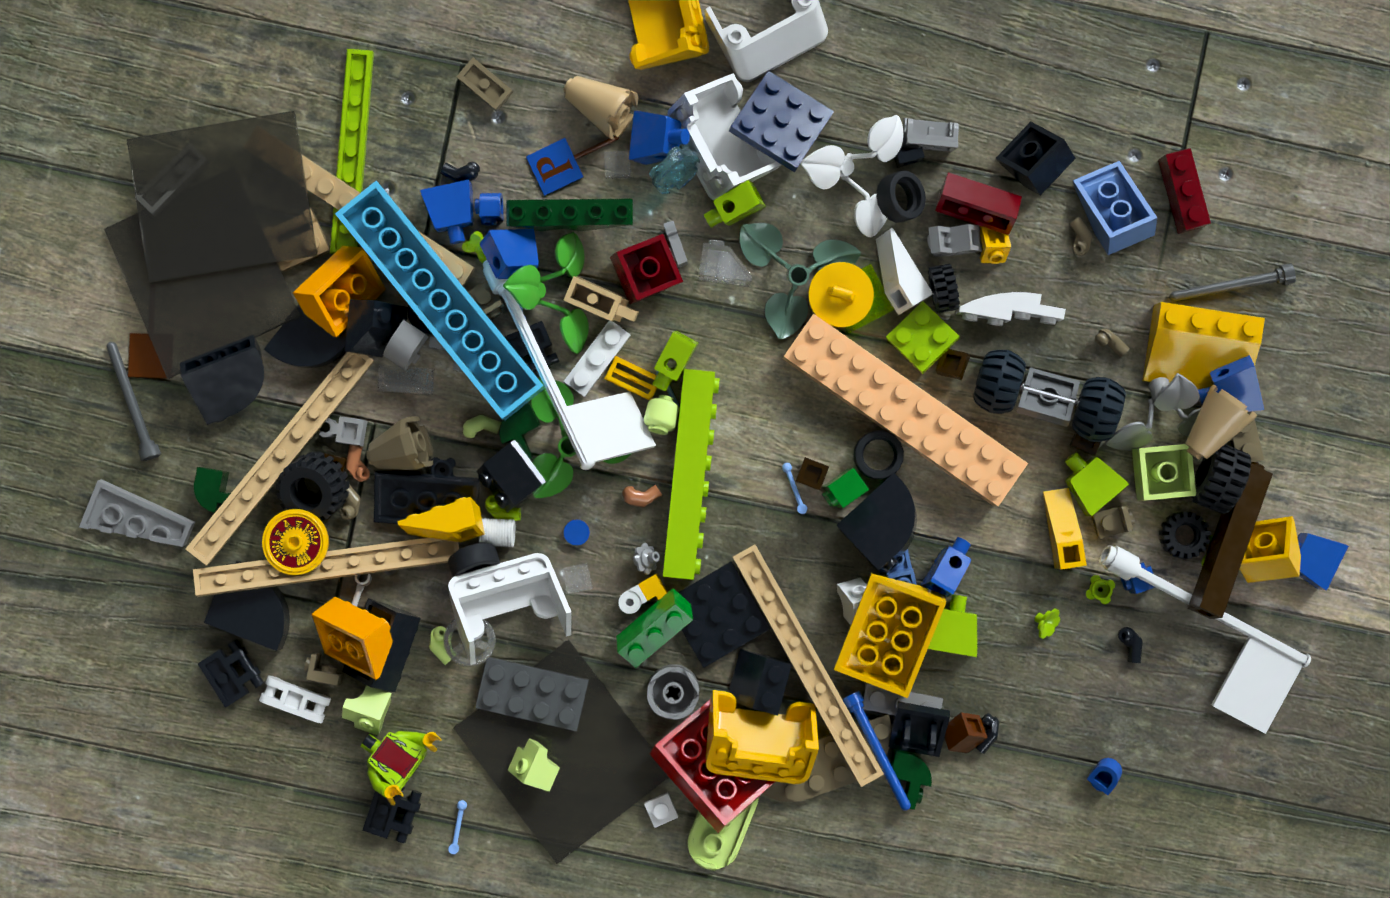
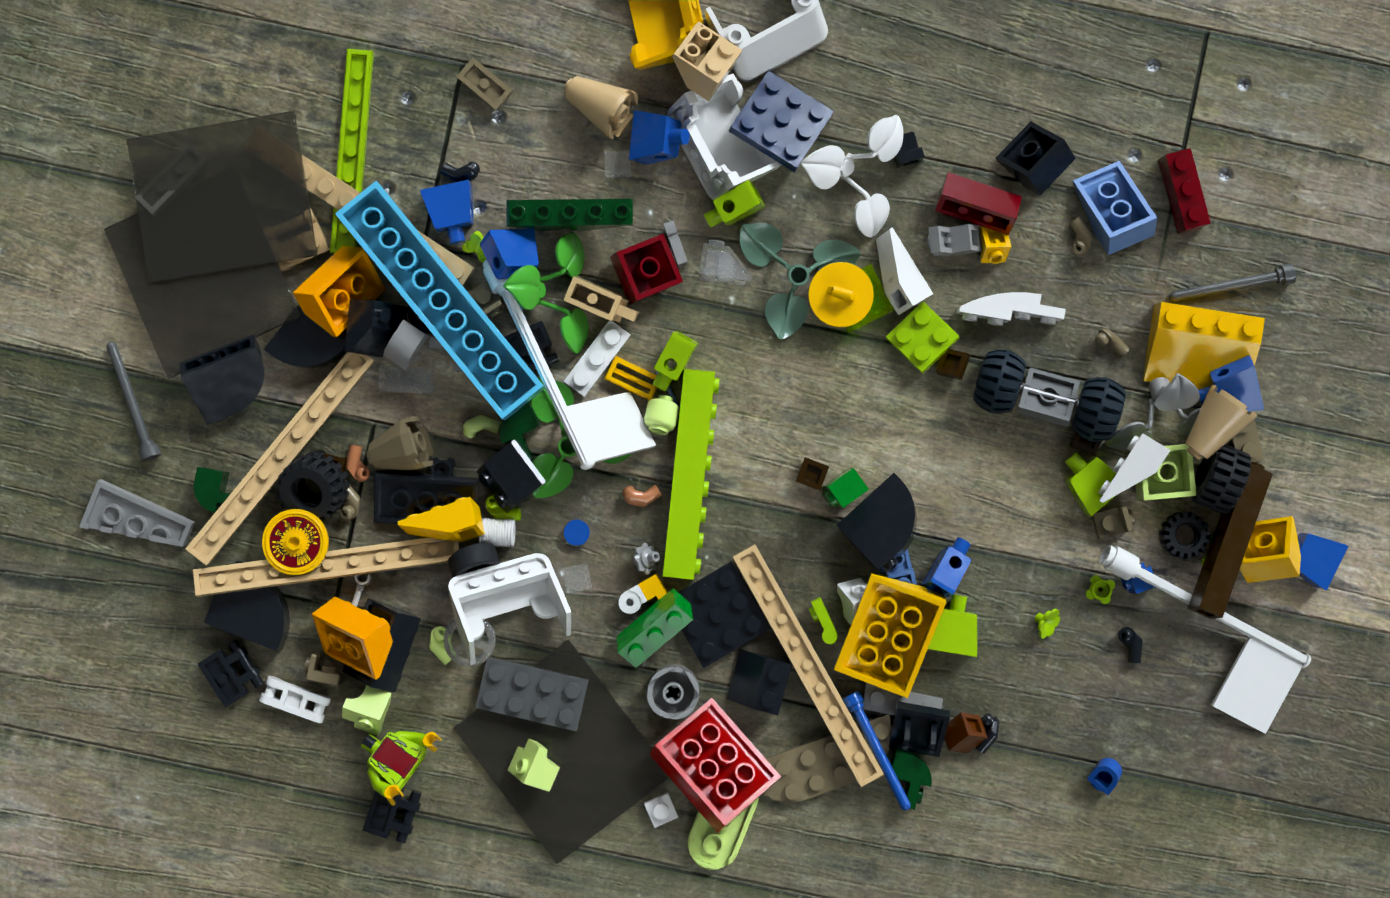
reddish brown piece [128,285,174,379] -> none
light grey plate [319,416,368,446] -> none
light blue hinge [448,800,467,854] -> none
blue plate [475,193,504,226] -> none
blue piece [526,136,619,196] -> none
clear light blue plate [649,146,700,194] -> none
yellow windscreen [706,690,819,784] -> none
light nougat brick [782,314,1028,506] -> none
light blue hinge [782,463,807,514] -> none
black tyre [853,430,904,479] -> none
black tyre [876,171,926,223] -> none
light grey hinge [901,118,959,152] -> none
black tyre [928,264,960,313] -> none
yellow slope [1043,488,1087,570] -> none
none -> tan slope [672,21,742,101]
none -> lime plate [808,597,838,644]
none -> white slope [1098,433,1170,503]

